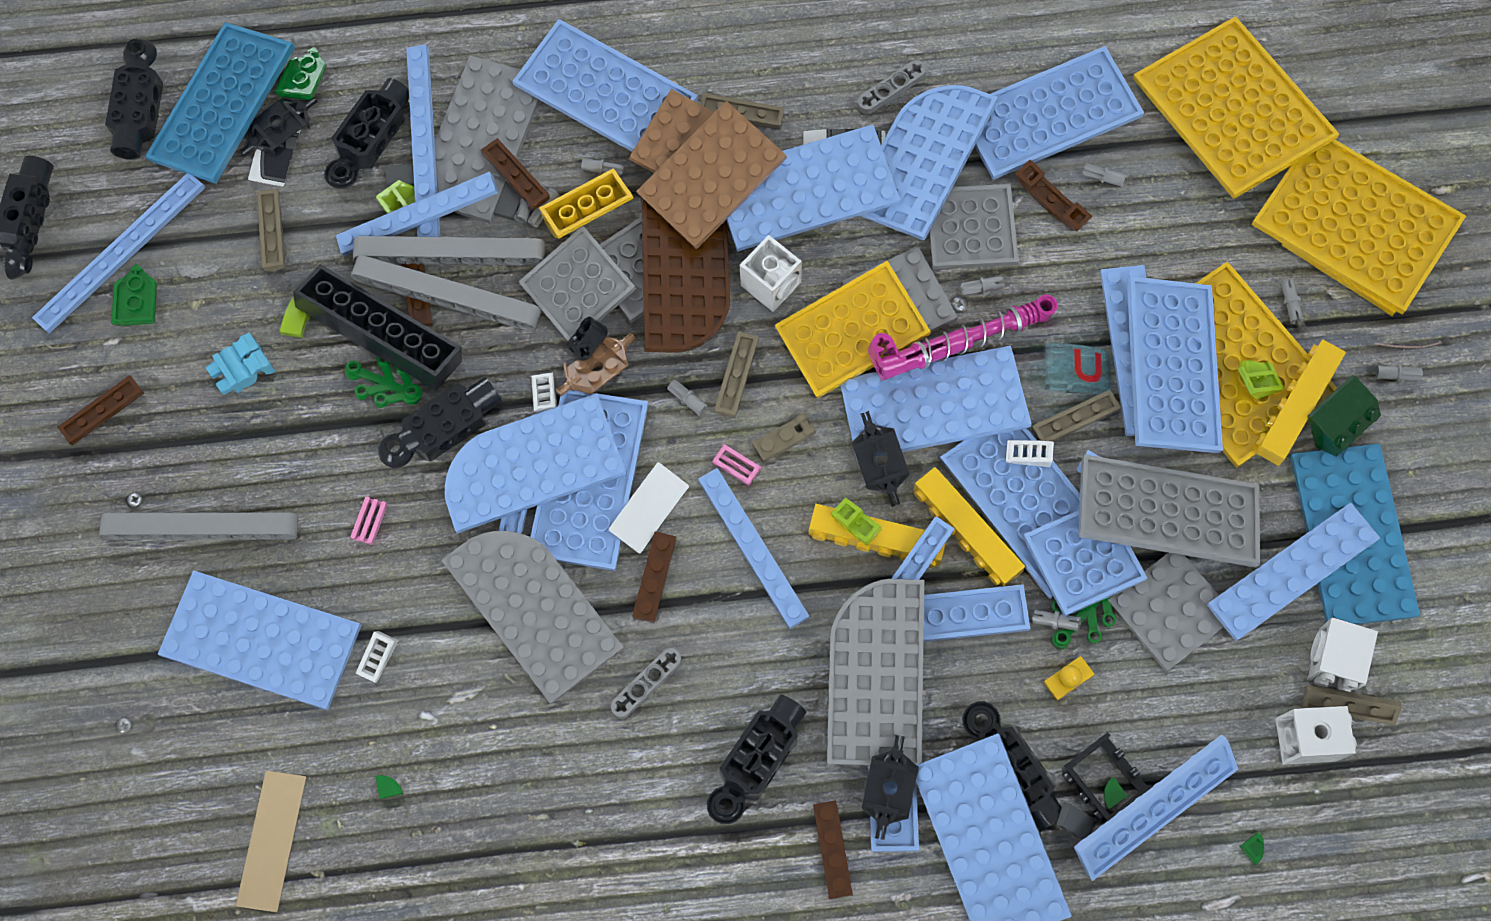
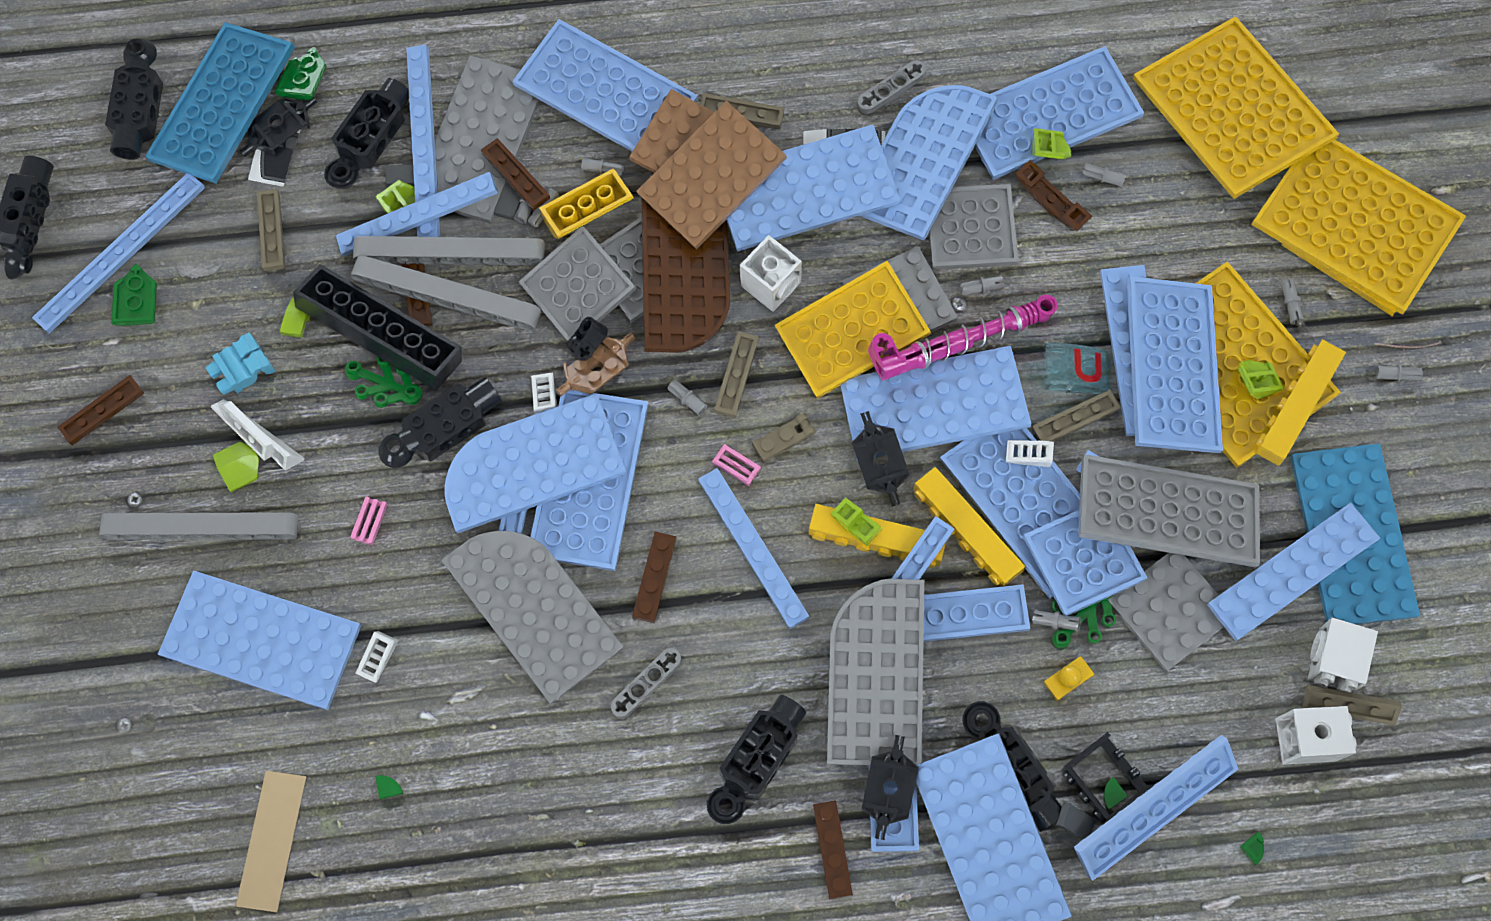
white sticker [608,462,689,554] -> none
dark green slope [1307,375,1381,457] -> none
none -> white wedge [211,399,305,471]
none -> lime slope [213,441,259,493]
none -> lime slope [1031,128,1071,159]

